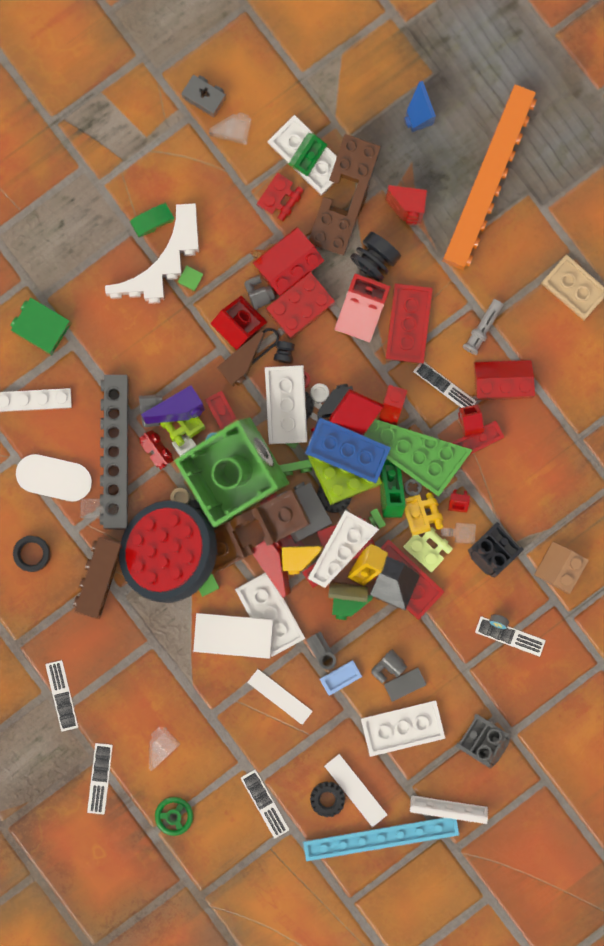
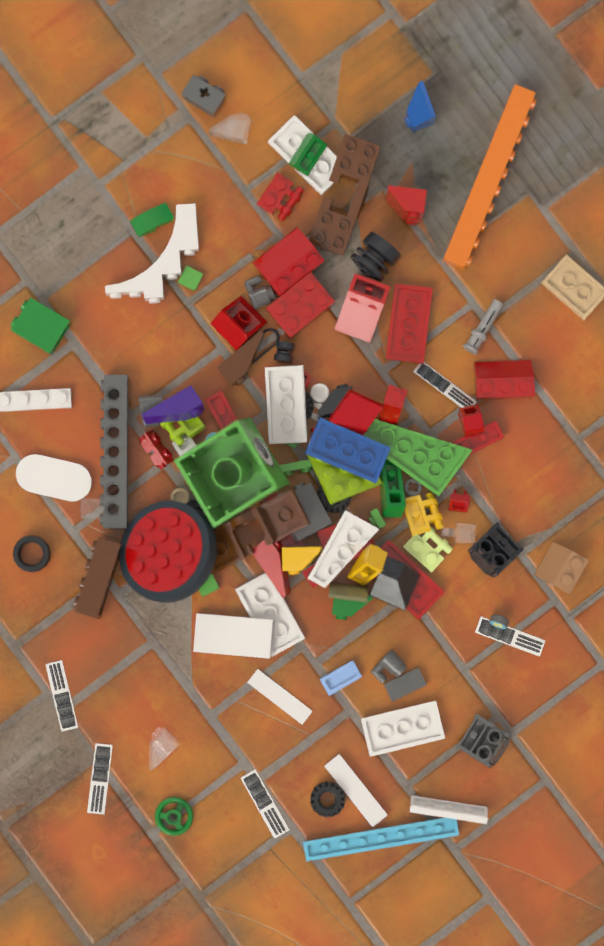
dark grey piece [306,632,337,670] -> none

